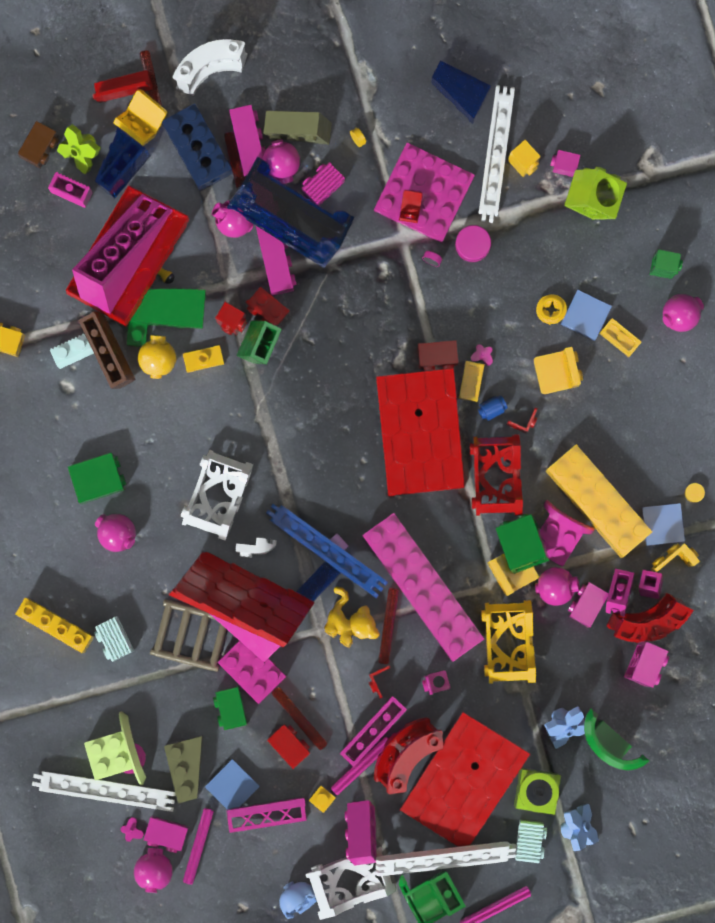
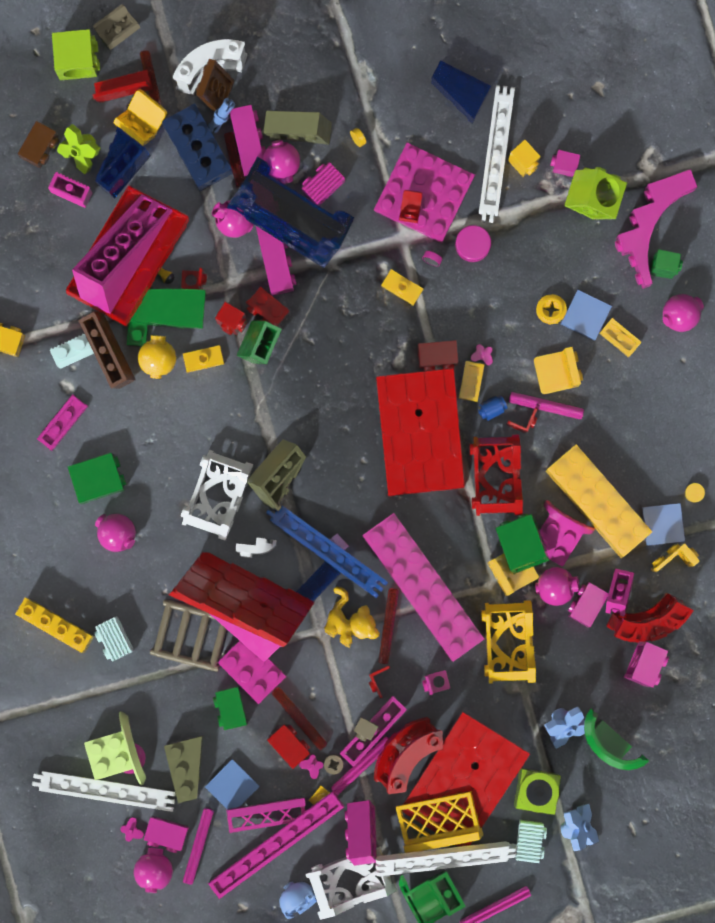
dark pink brick [639,570,663,599] -> none
none -> dark pink tile [37,394,88,451]
none -> lime brick [52,29,100,80]
none -> dark tan bracket [93,4,141,50]
none -> red bracket [181,268,207,290]
none -> reddish brown plate [196,59,235,112]
none -> medium blue pin [208,98,235,133]
none -> dark pink tile [208,791,345,899]
none -> olive wedge [247,439,306,511]
none -> dark pink piece [299,755,324,779]
none -> dark tan wheel [324,754,343,775]
none -> dark tan plate [353,717,378,742]
none -> yellow plate [381,269,423,306]
none -> yellow fence [396,791,483,853]
none -> dark pink axle [509,392,584,419]
none -> dark pink arch [615,169,697,289]

